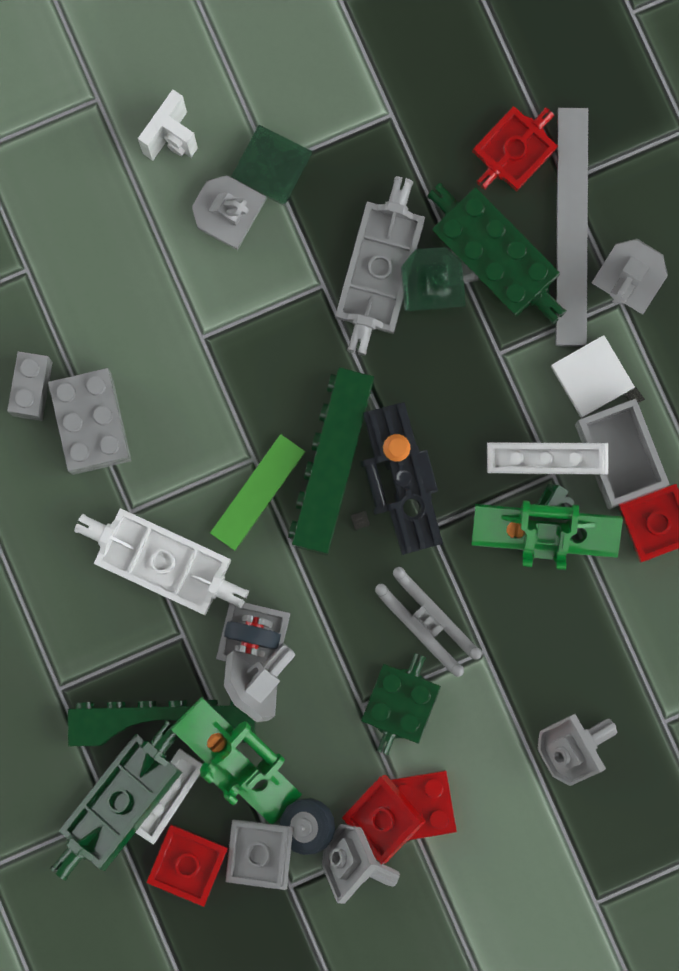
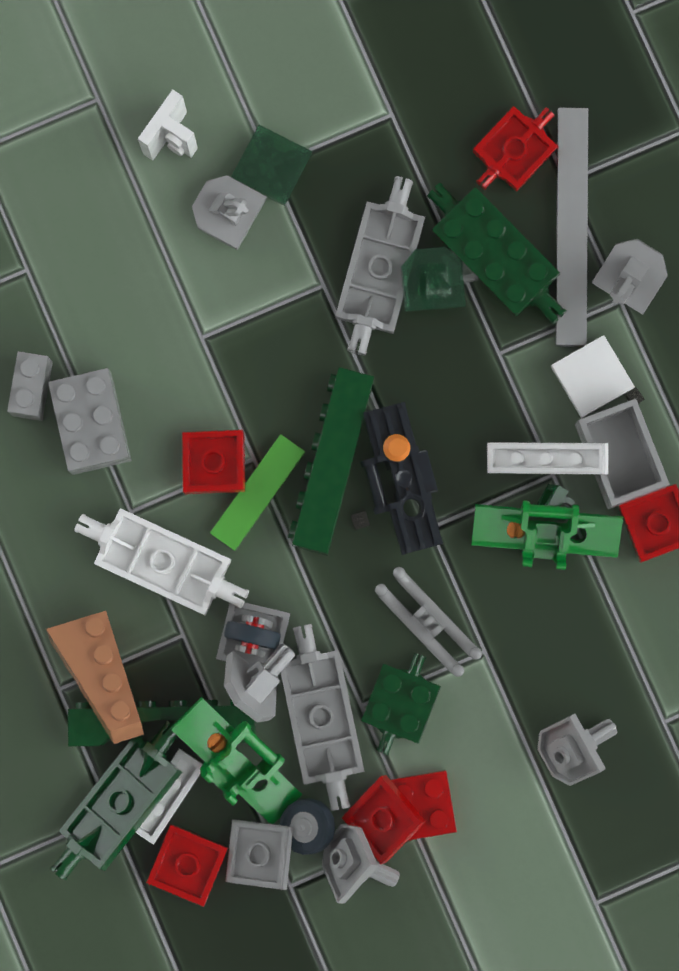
none -> nougat wedge [46,611,144,744]
none -> red plate [182,430,245,494]
none -> light grey plate [281,624,365,811]

